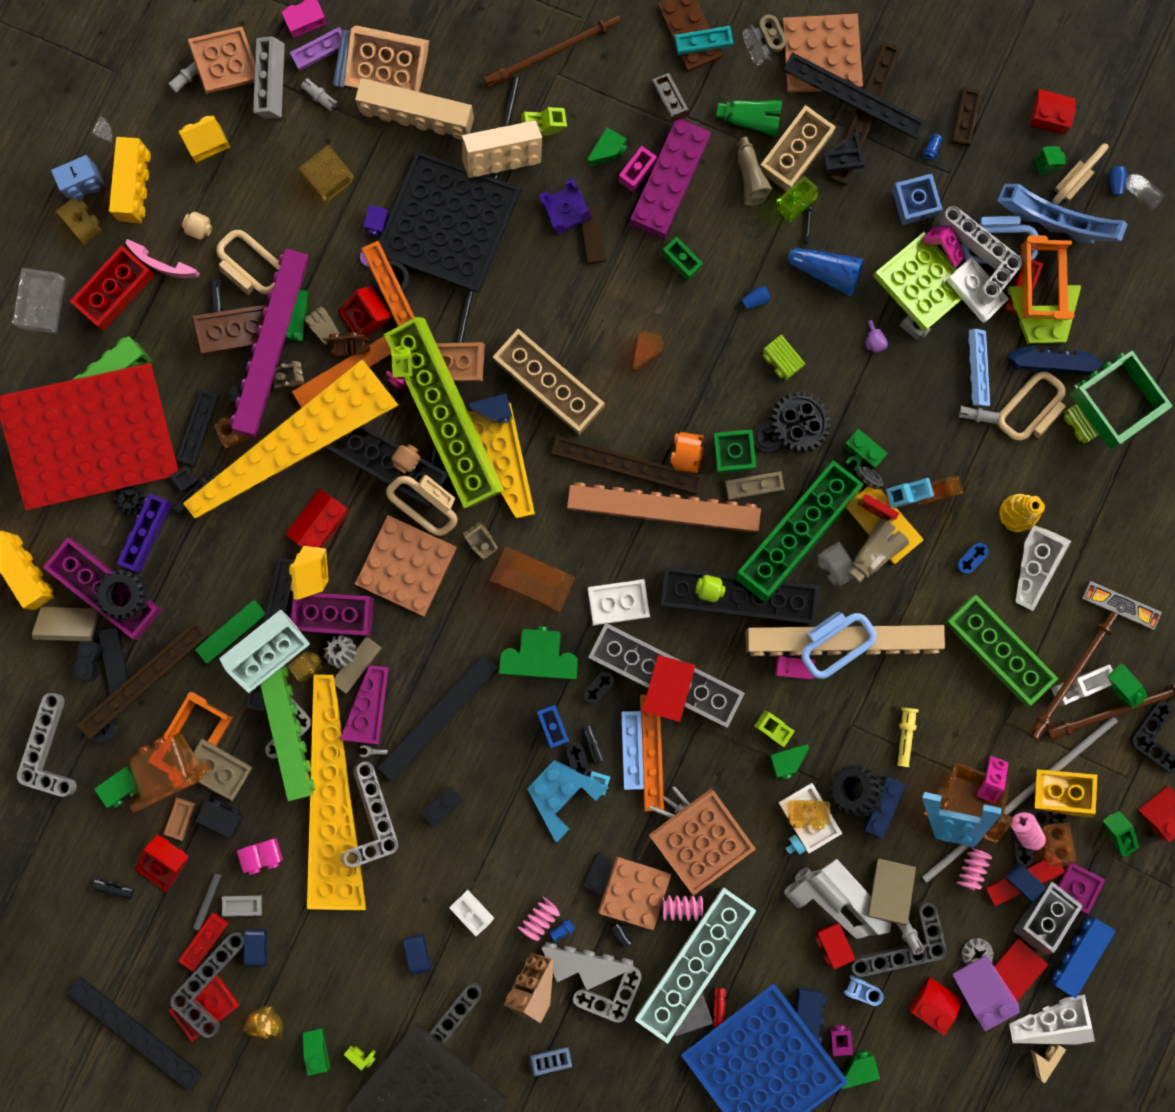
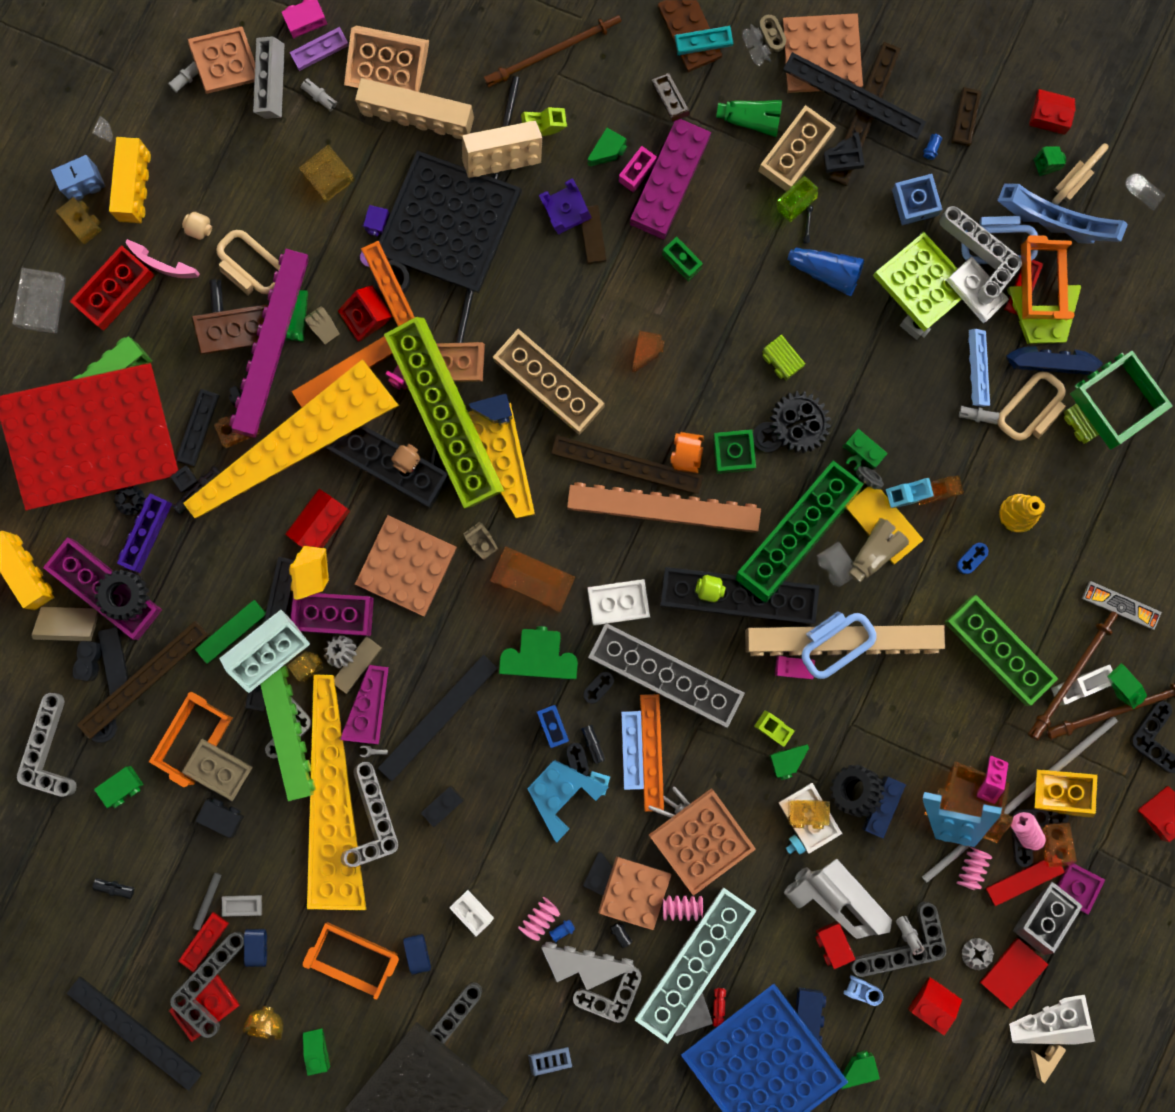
clear orange windscreen [128,732,211,813] -> none
red slope [135,834,189,892] -> none
medium nougat tile [163,797,196,841] -> none
yellow slope [179,116,230,163] -> none
dark pink brick [237,838,283,875] -> none
dark tan hand [273,361,305,390] -> none
reddish brown hinge [323,332,371,357] -> none
sand blue axle [333,30,351,87] -> none
lime bracket [344,1046,376,1070] -> none
tan bar [386,474,458,536] -> none
lime bracket [391,346,412,378] -> none
medium nougat slope [504,952,554,1023] -> none
red tile [642,655,696,722] -> none
dark tan tile [725,471,785,500] -> none
dark tan piece [738,137,772,206] -> none
blue cone [742,285,771,309] -> none
magenta brick [829,1024,853,1056] -> none
red tile [857,494,900,523] -> none
medium lavender piece [865,320,888,353] -> none
dark tan tile [868,859,916,925] -> none
light yellow pin [897,707,919,767] -> none
dark pink bracket [923,226,965,267] -> none
medium lavender slope [953,955,1020,1031] -> none
dark blue beam [1005,863,1046,902] -> none
white wedge [1016,525,1071,611] -> none
blue brick [1051,916,1116,998] -> none
green slope [1103,811,1139,858] -> none
blue cone [1108,167,1128,195] -> none
none -> orange piece [303,922,399,1000]

